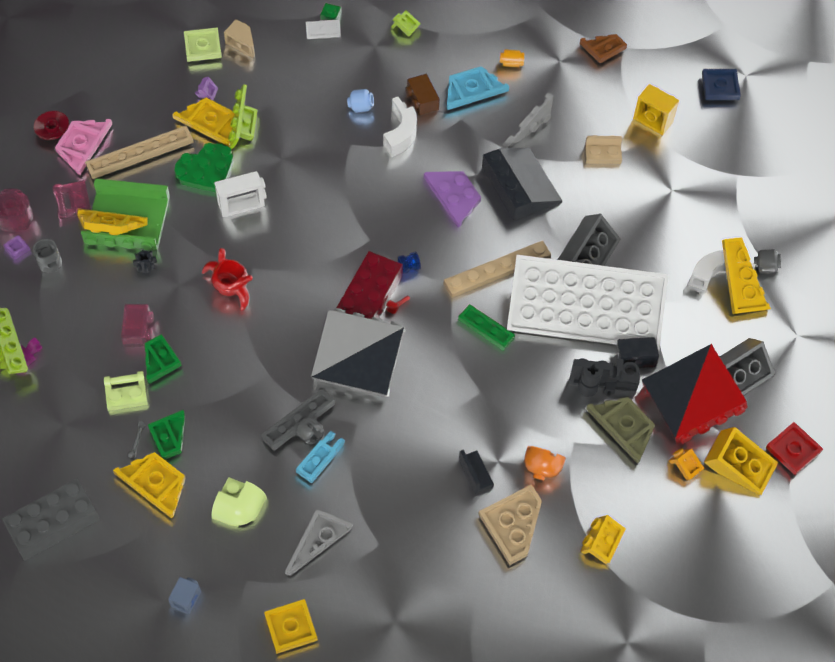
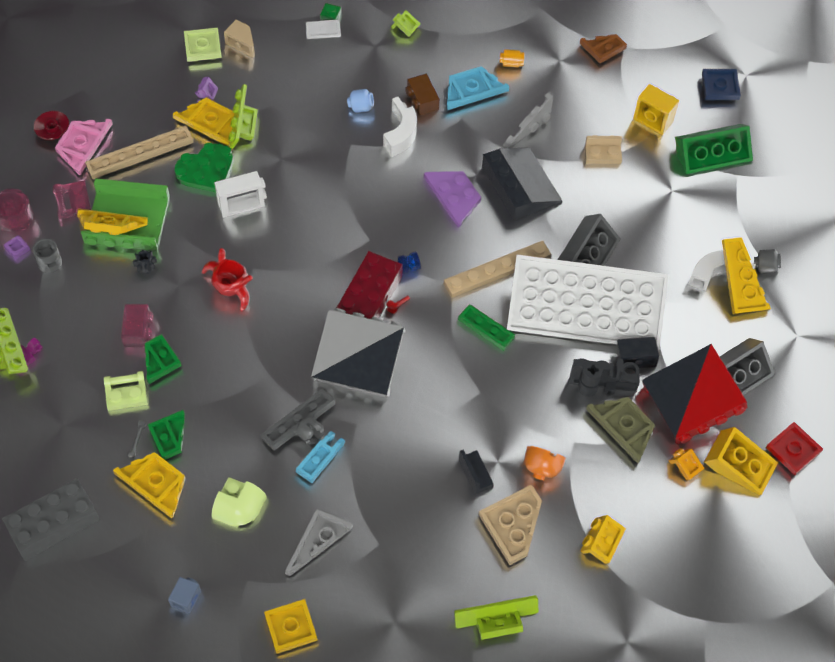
none -> lime bracket [454,595,539,640]
none -> green slope [675,124,753,174]

